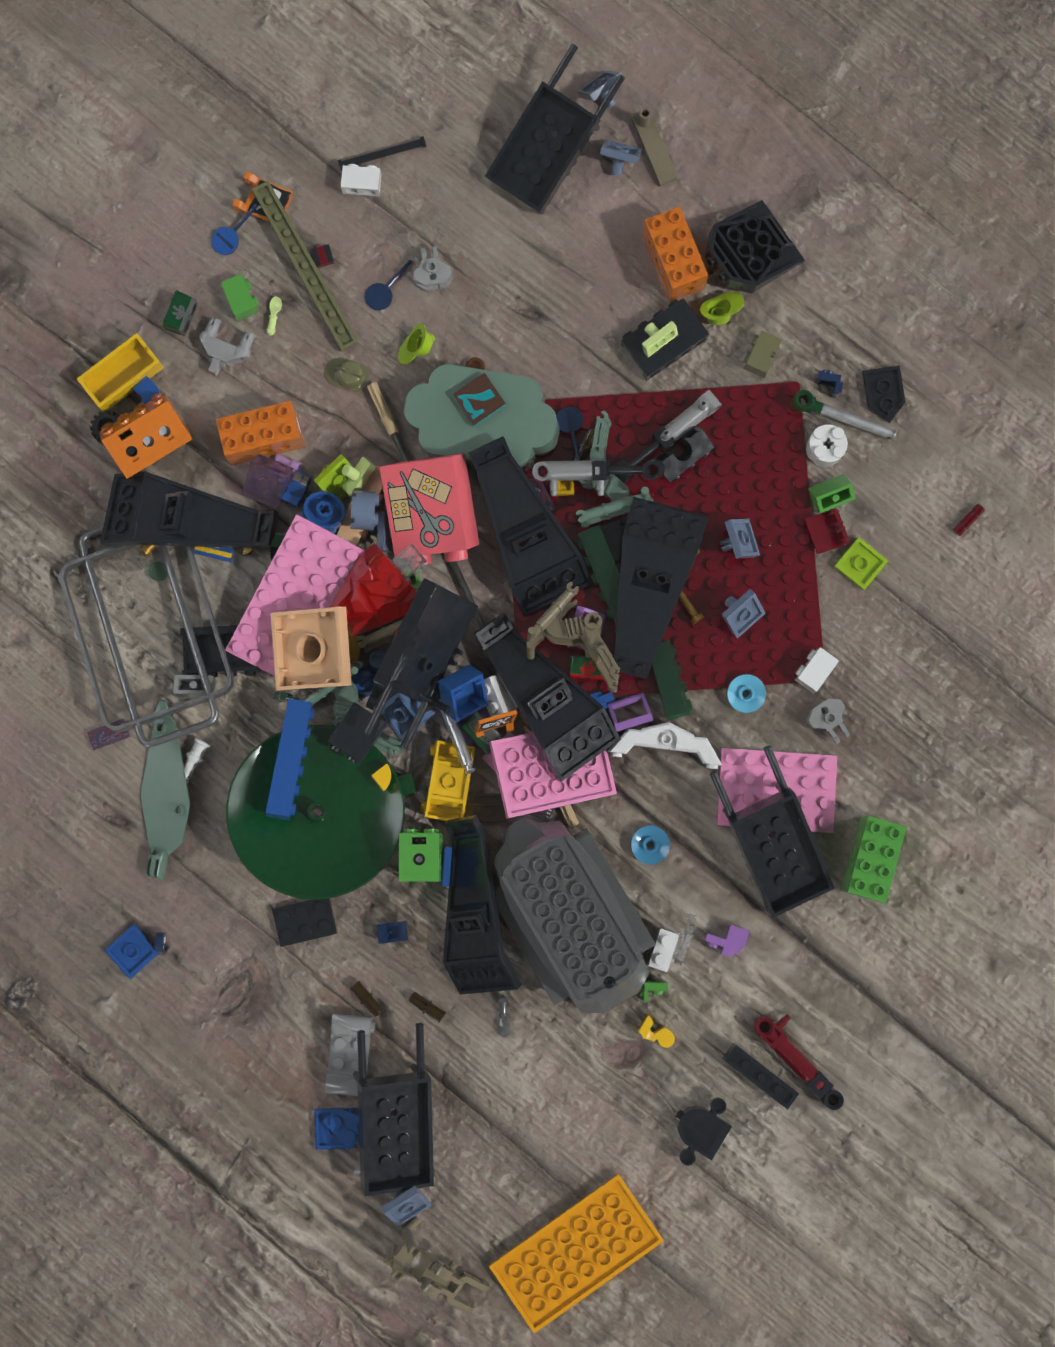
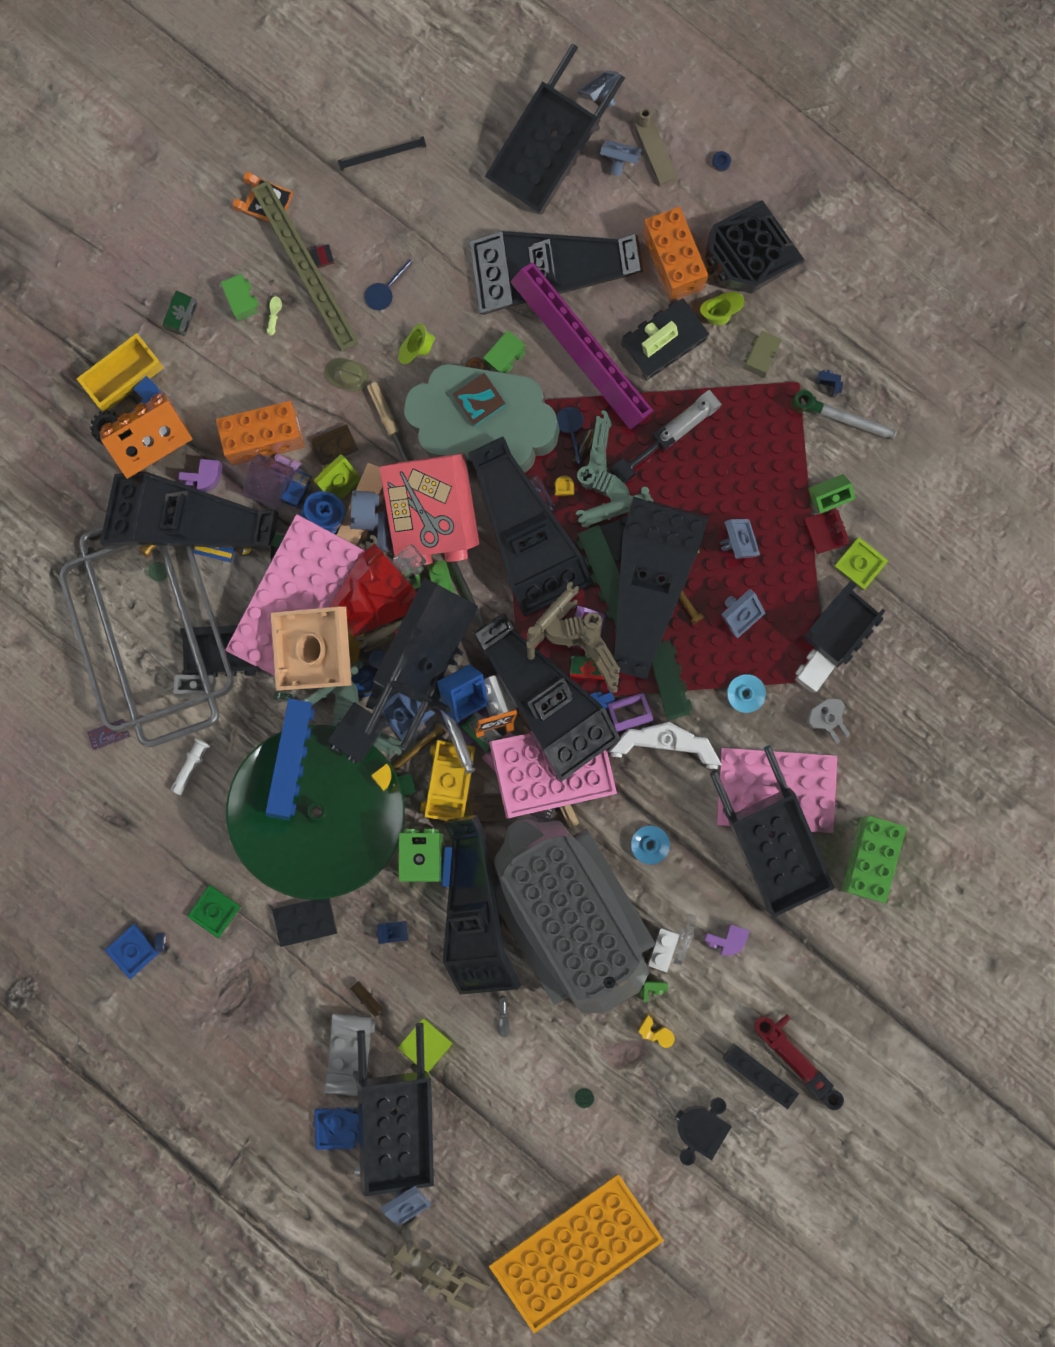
sand green wing [140,699,190,880] -> none
light grey connector [199,317,256,376] -> none
blue piece [211,203,258,255] -> none
white brick [341,164,382,197] -> none
yellowish green tile [342,456,376,496] -> none
dark brown axle [409,992,446,1023] -> none
light grey hinge [413,246,453,291] -> none
piece [532,459,665,496] -> none
black arch [653,426,714,483] -> none
white brick [806,425,848,467] -> none
black tile [862,365,906,424] -> none
dark red axle [953,504,985,536] -> none
none -> medium lavender brick [179,459,222,492]
none -> green tile [187,884,242,939]
none -> dark brown plate [313,424,359,465]
none -> pearl gold bar [392,723,446,772]
none -> lime tile [398,1017,453,1073]
none -> bright green brick [427,560,455,593]
none -> black wing [470,231,643,315]
none -> bright green brick [483,330,526,374]
none -> magenta brick [510,262,653,430]
none -> clear green tile [575,1088,594,1108]
none -> dark blue tile [712,151,731,172]
none -> black panel [802,581,885,668]

